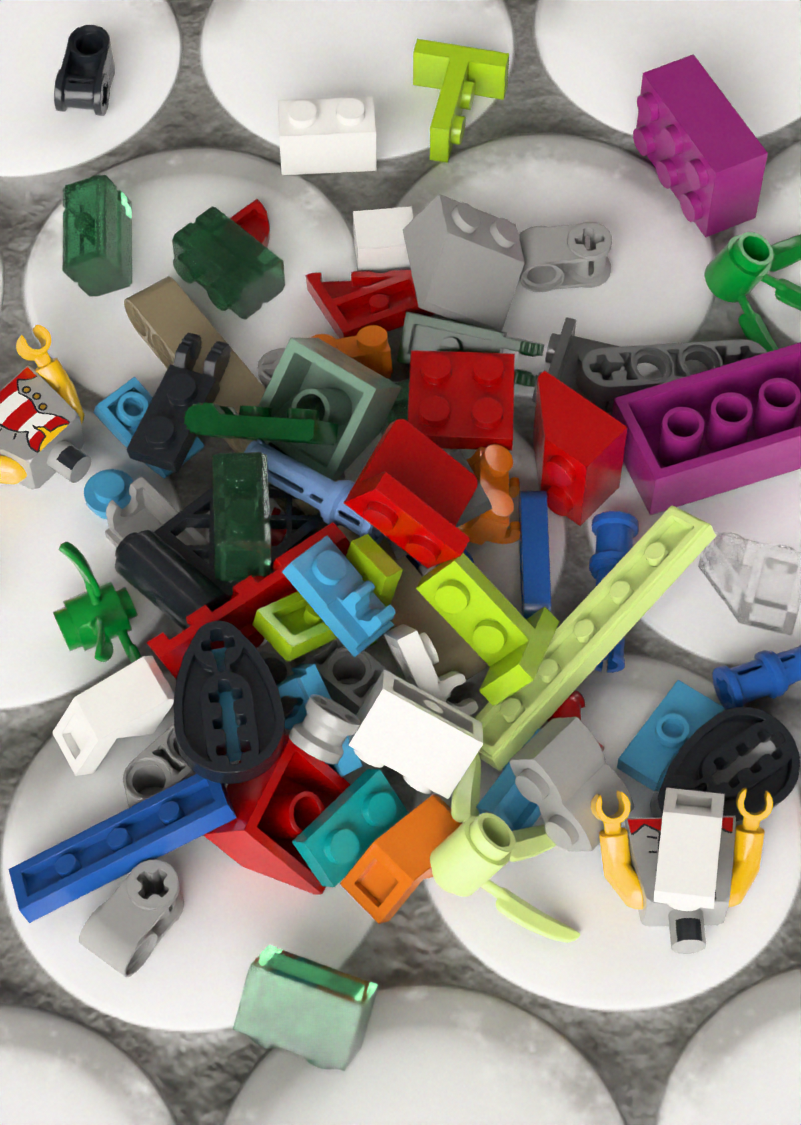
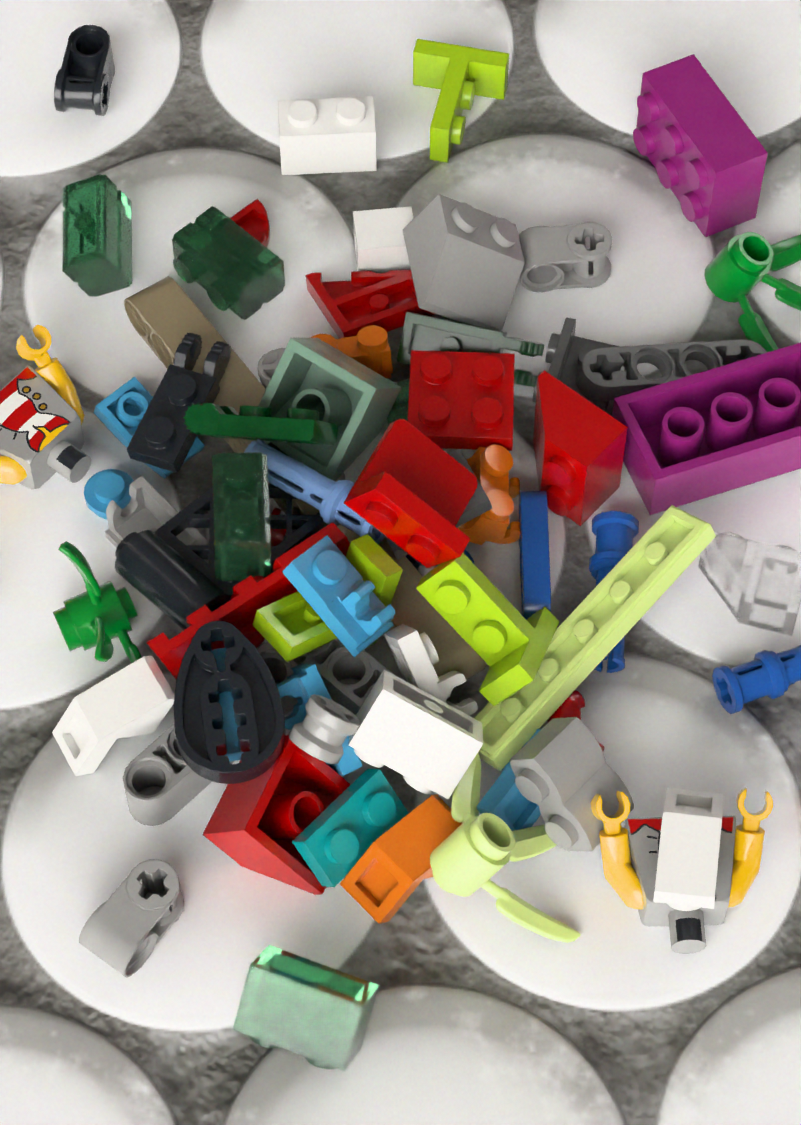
blue plate [8,774,237,923] -> none
dark azure plate [617,680,725,791] -> none
black piece [650,707,800,826] -> none

